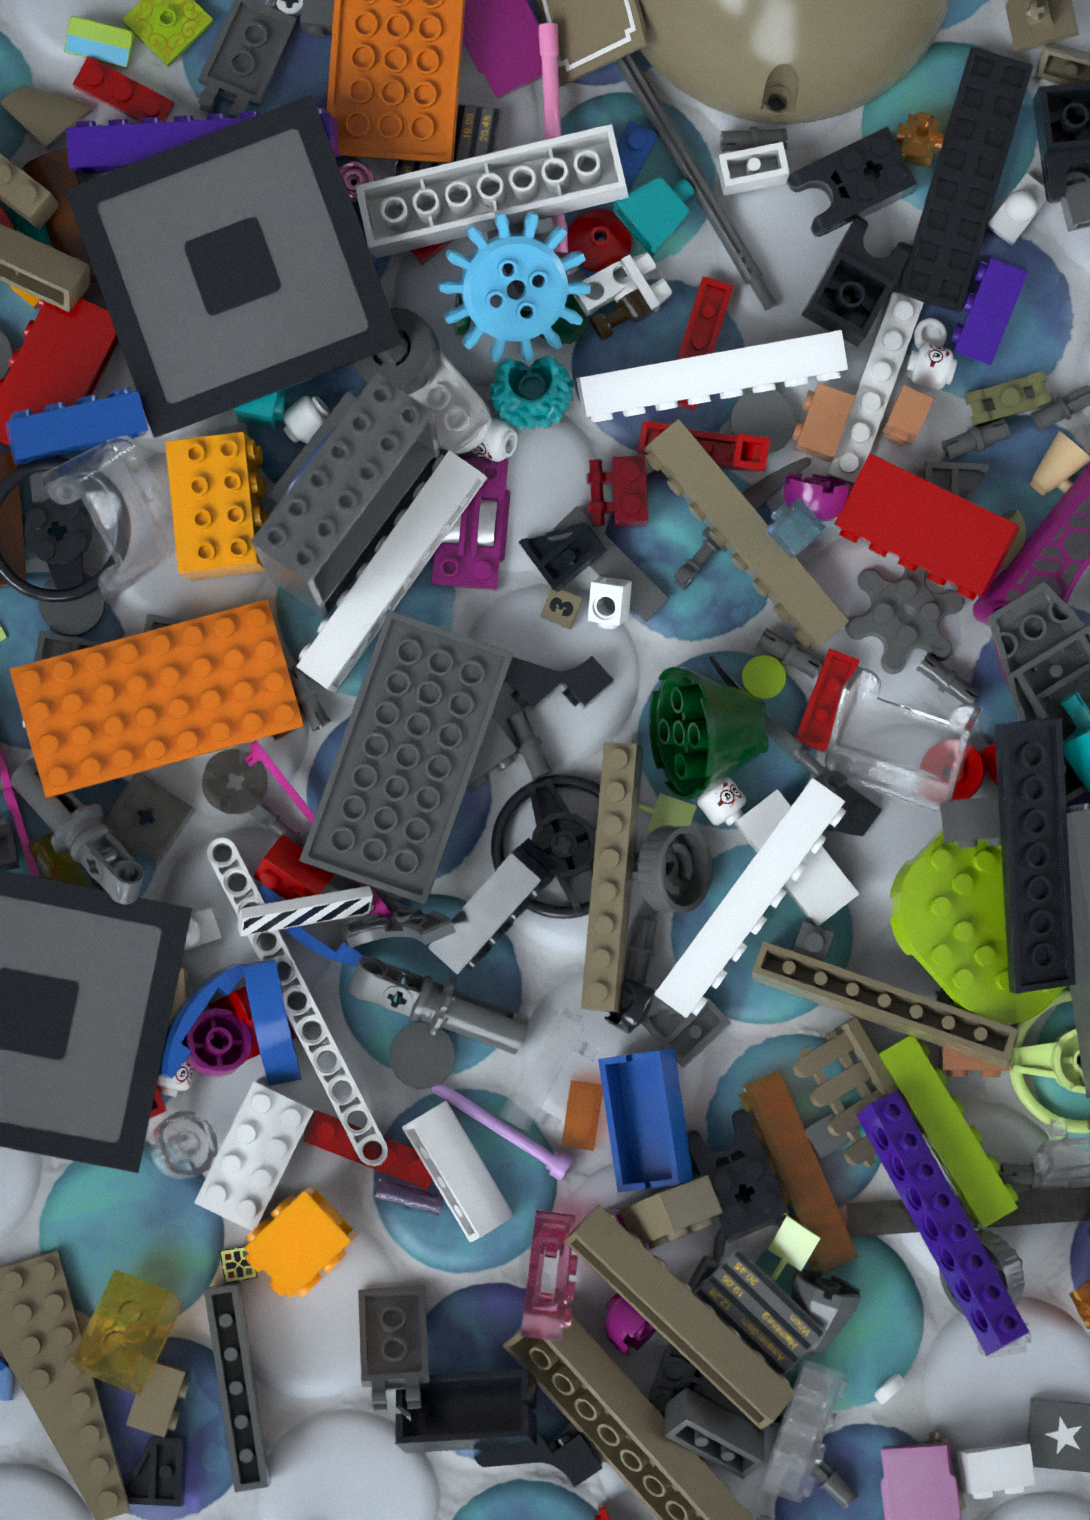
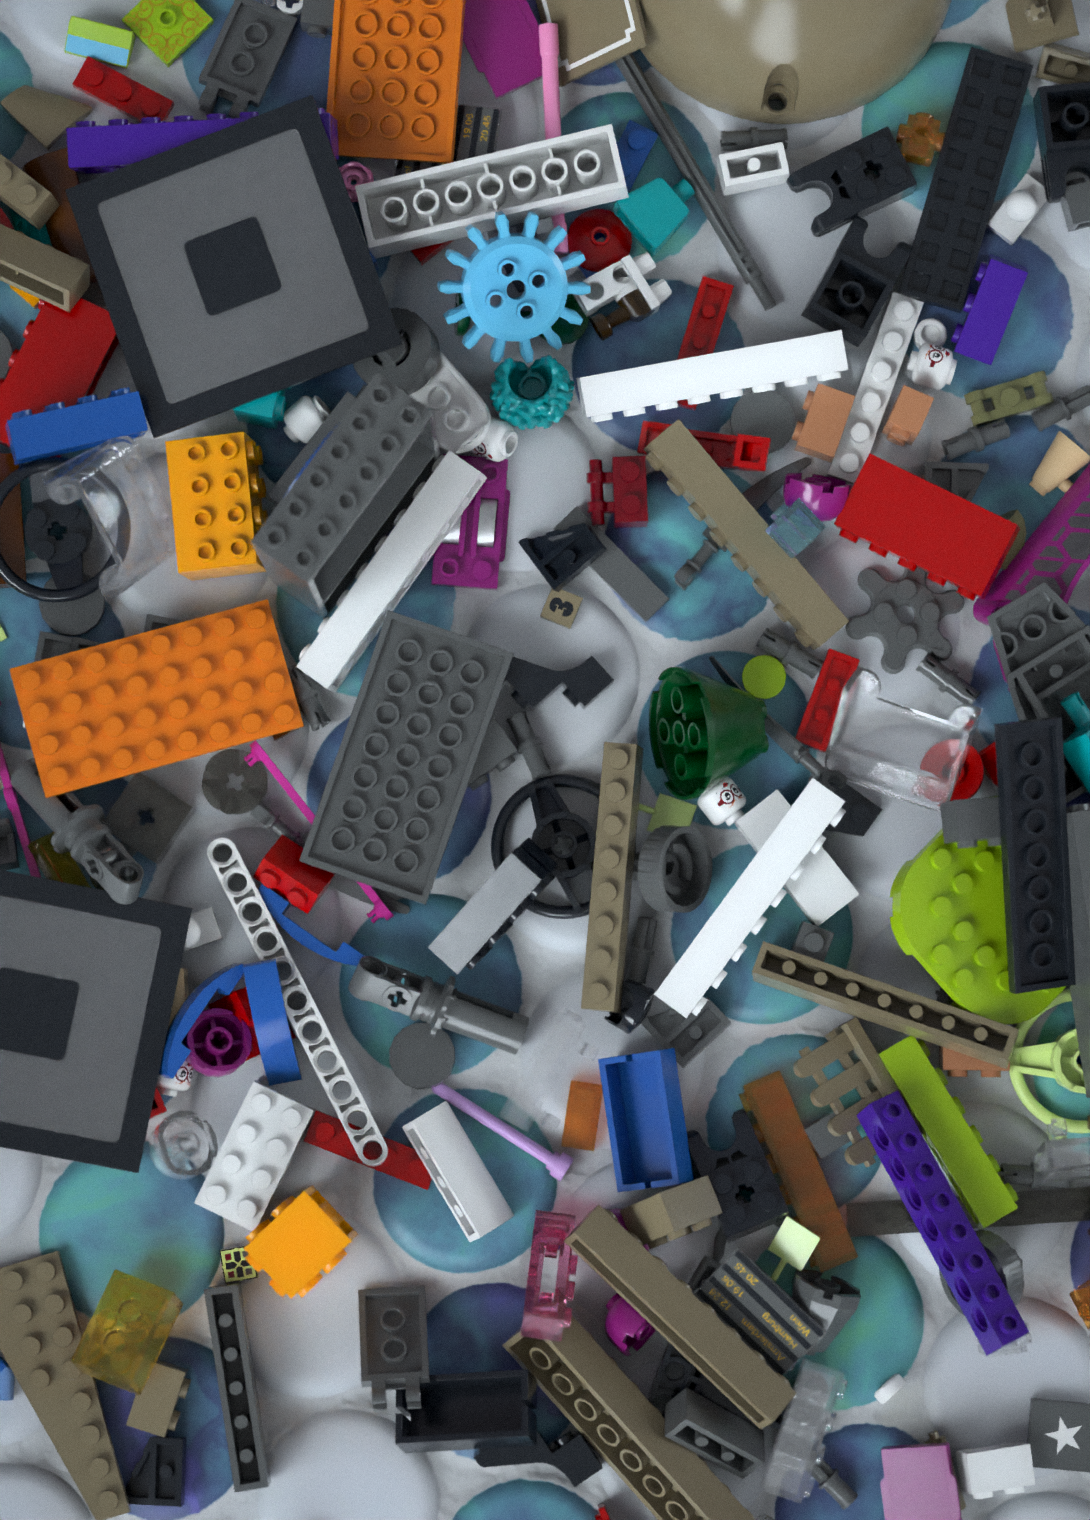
white tile [238,886,373,937] -> none
dark grey tile [340,909,456,948] -> none
clear purple pin [374,1178,444,1216] -> none
white brick [588,576,632,629] -> none

